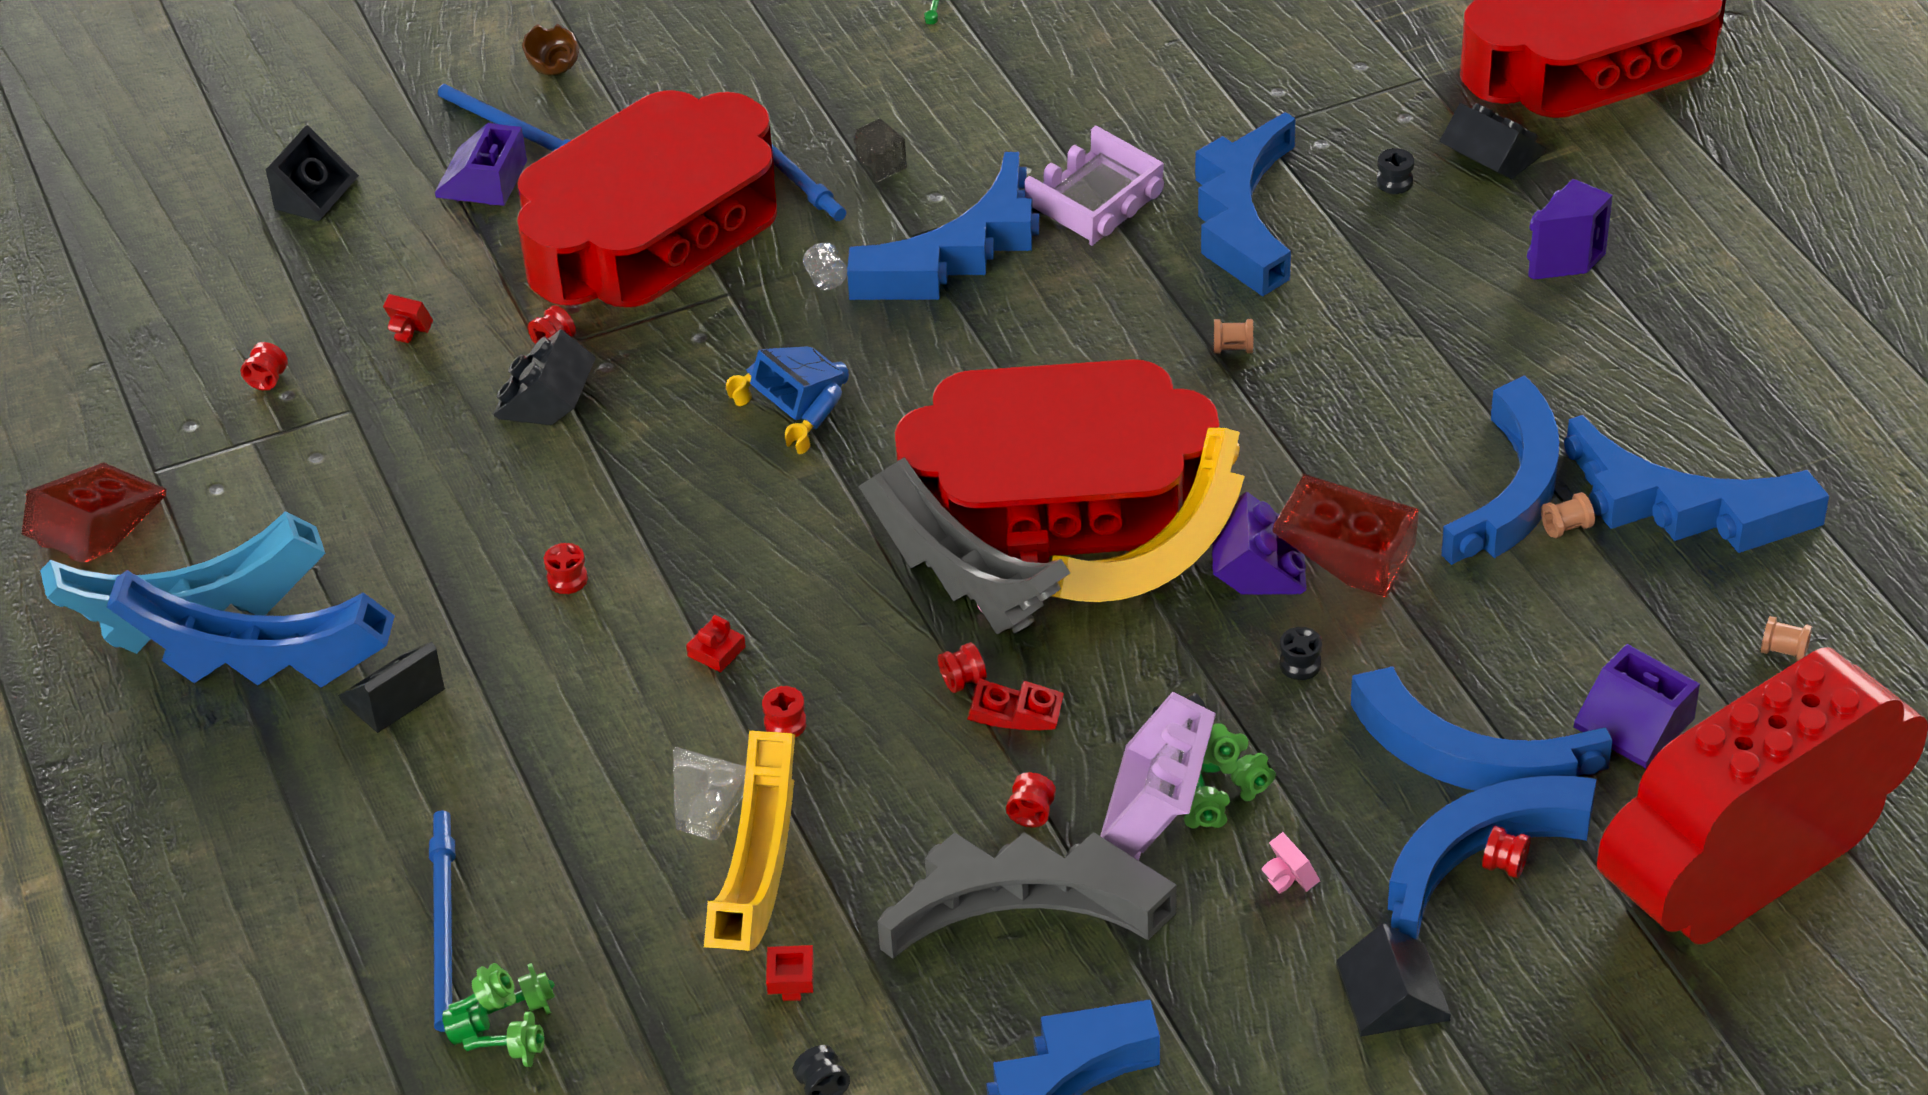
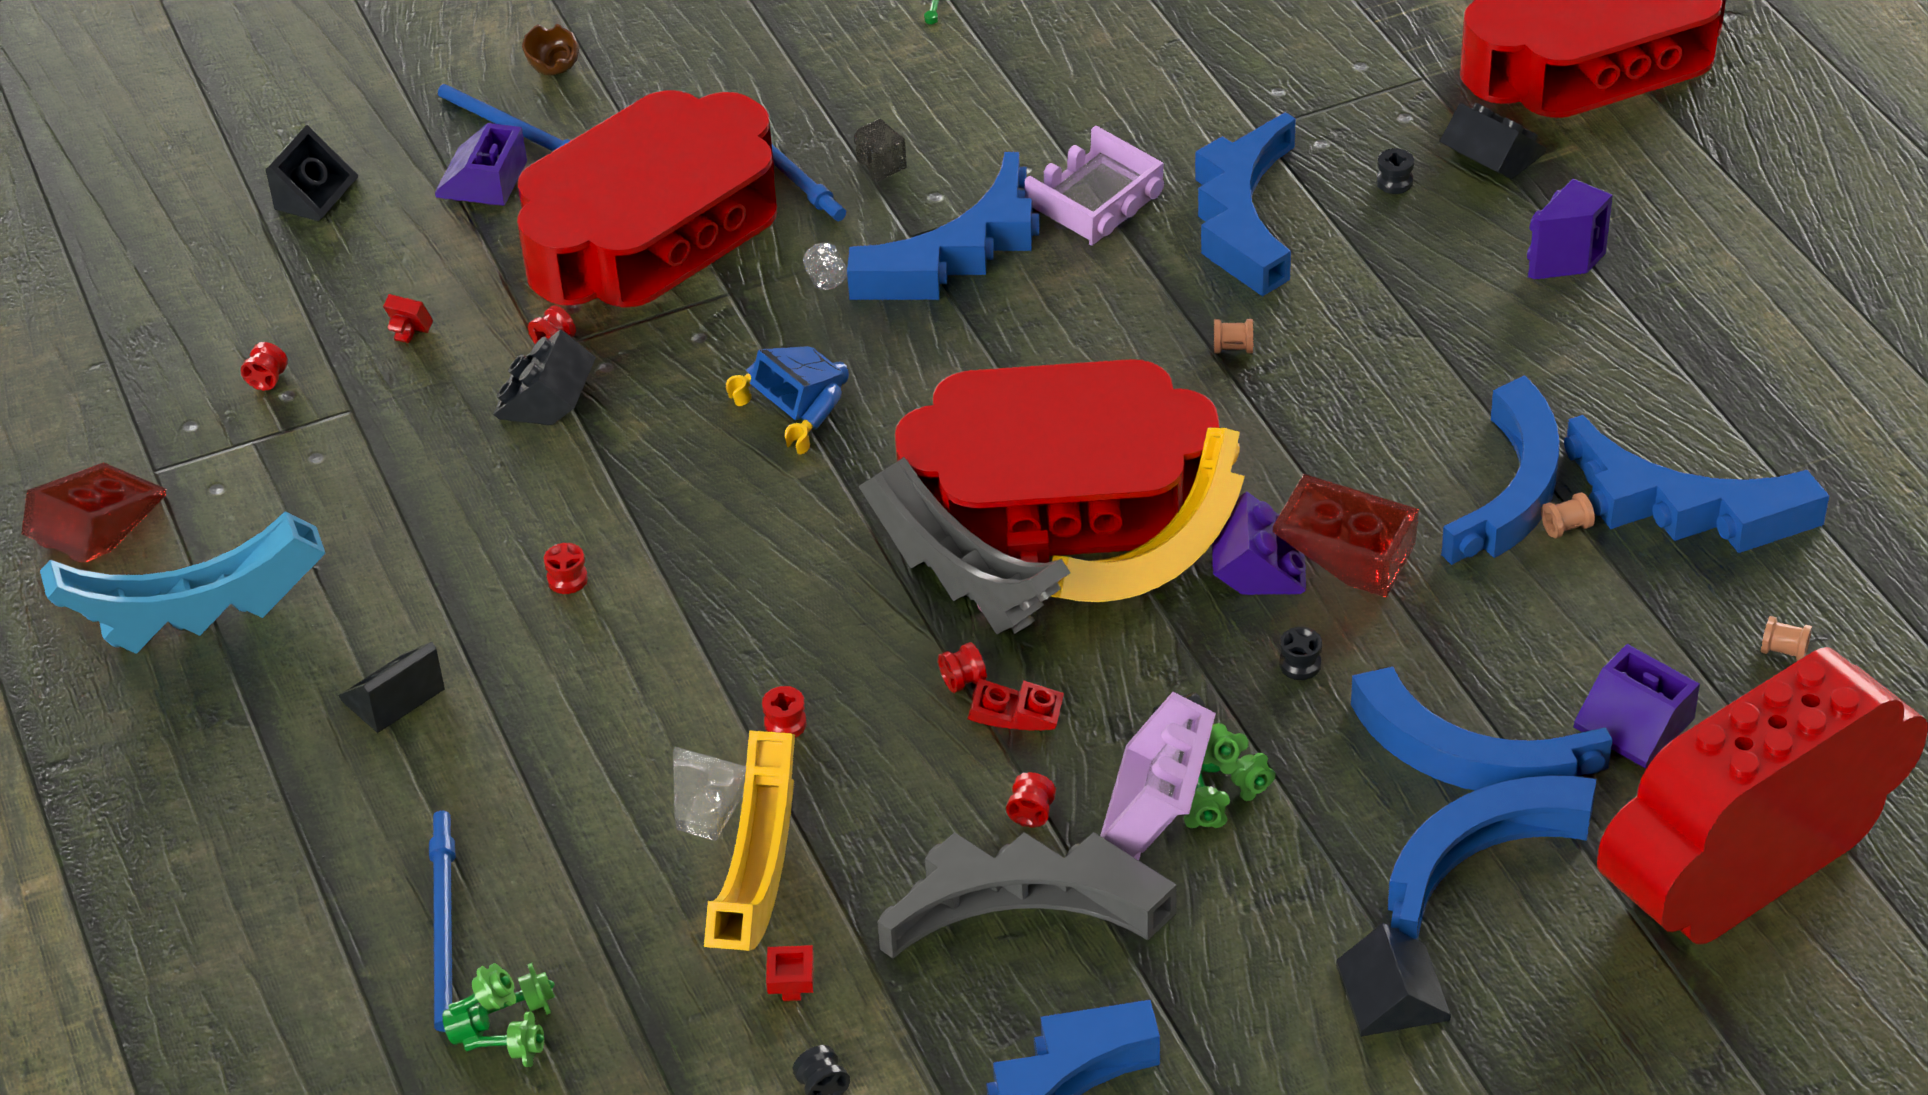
blue arch [106,570,395,687] -> none
red tile [686,615,746,673] -> none
bright pink tile [1262,832,1320,894] -> none
red wheel [1482,826,1531,879] -> none

